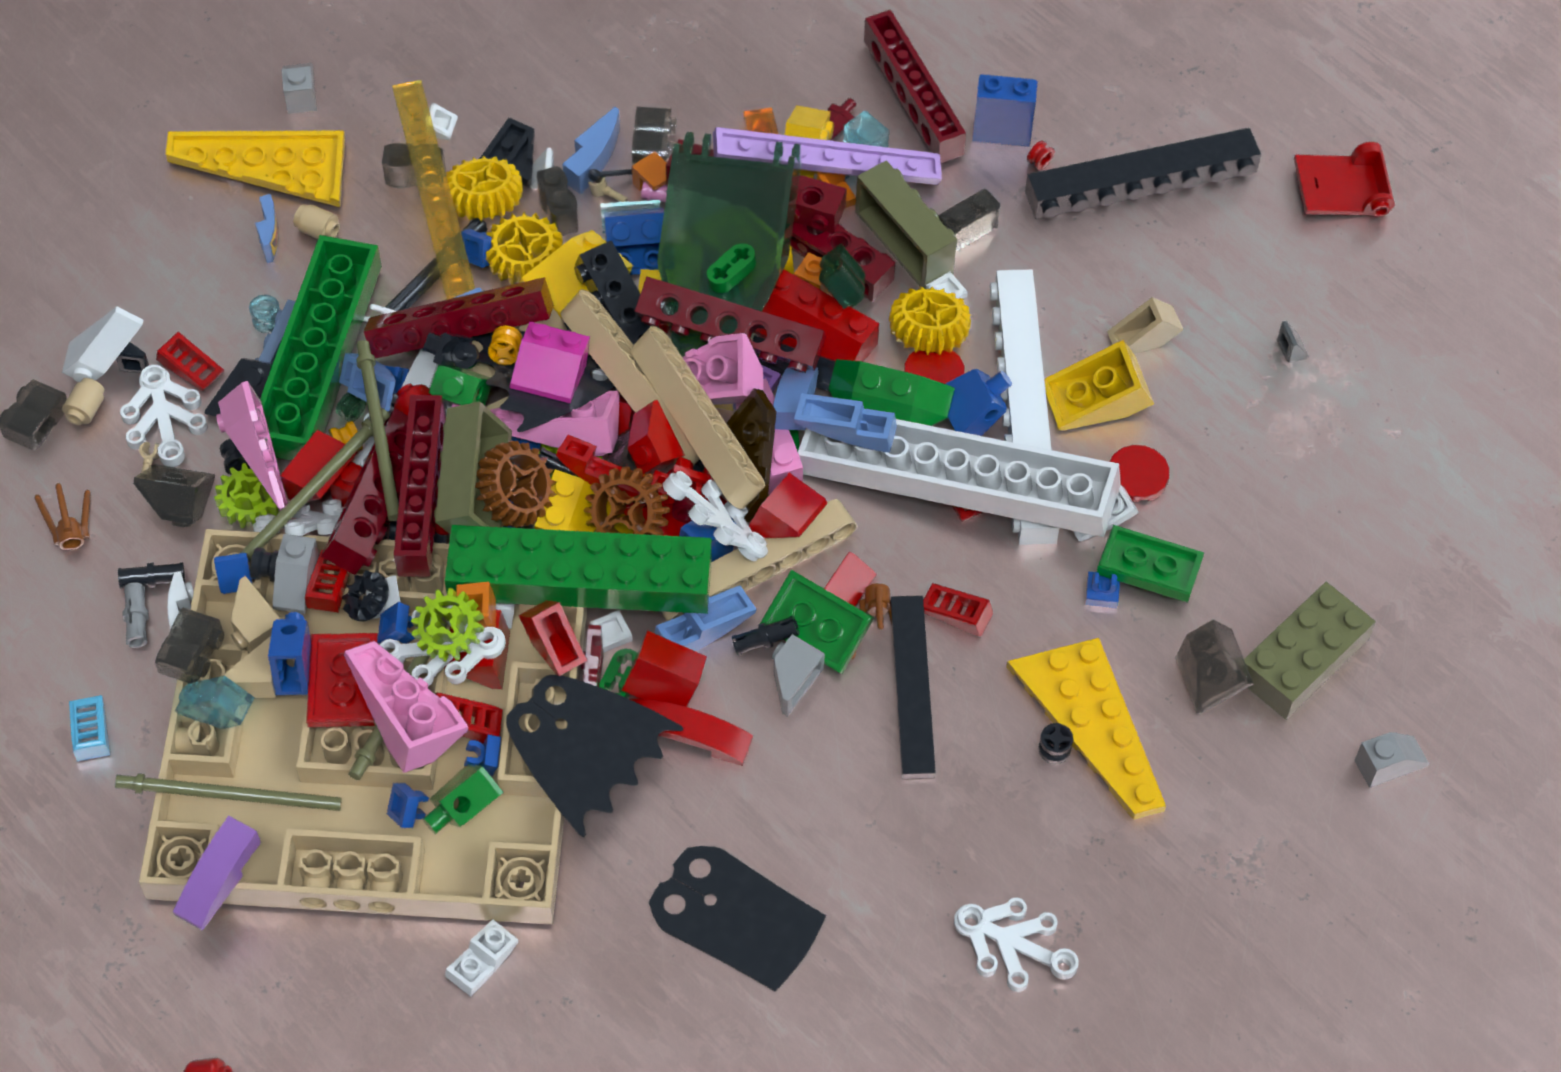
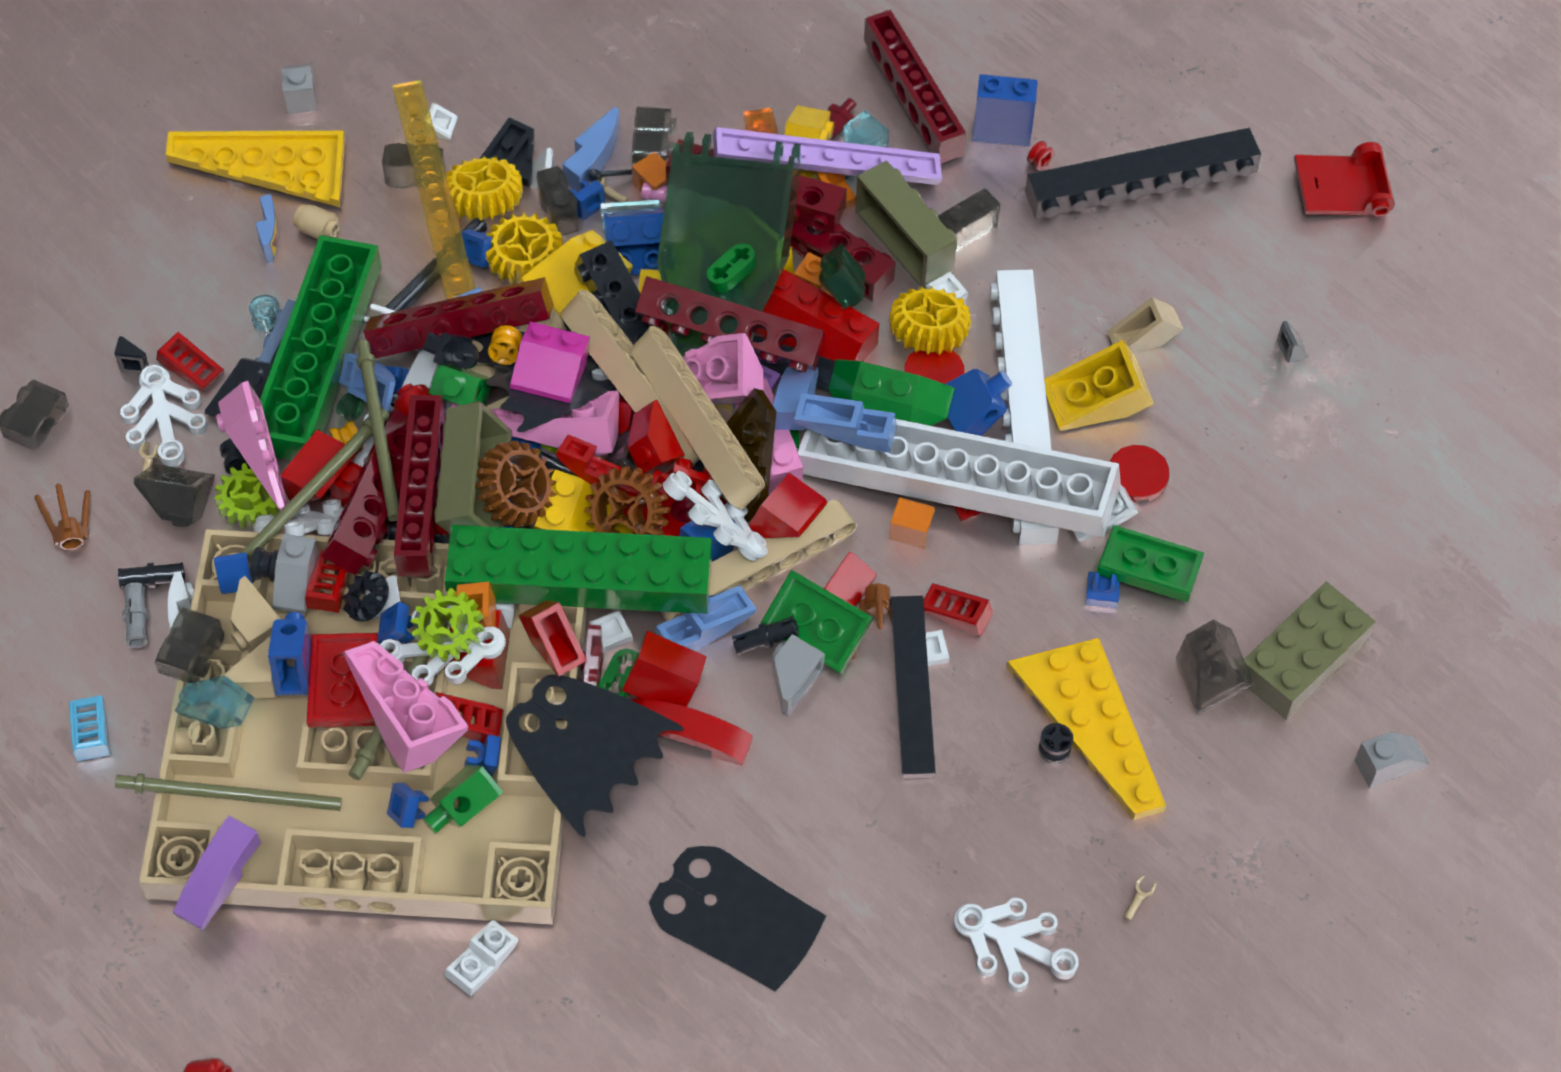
white slope [62,306,144,382] -> none
tan brick [62,378,105,425] -> none
none -> blue tile [569,180,606,221]
none -> orange panel [889,497,935,549]
none -> white tile [926,630,949,666]
none -> tan hand [1123,875,1157,921]

